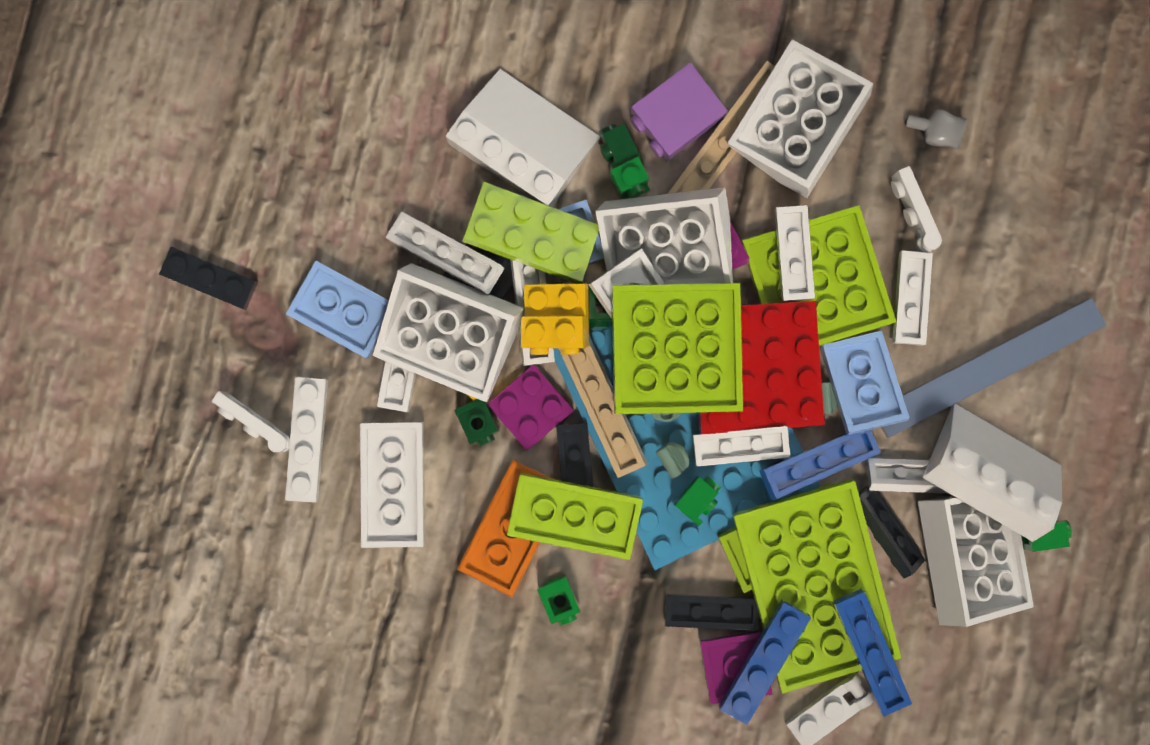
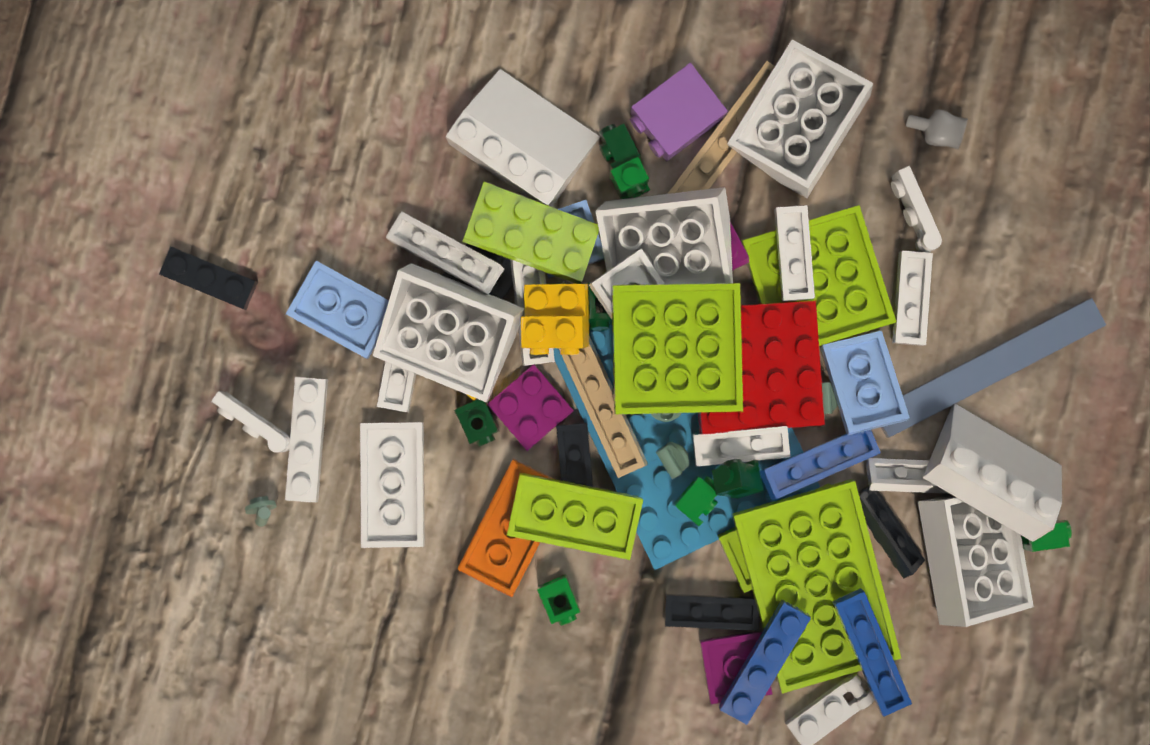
none -> sand green plate [245,496,277,527]
none -> dark green brick [712,459,763,499]

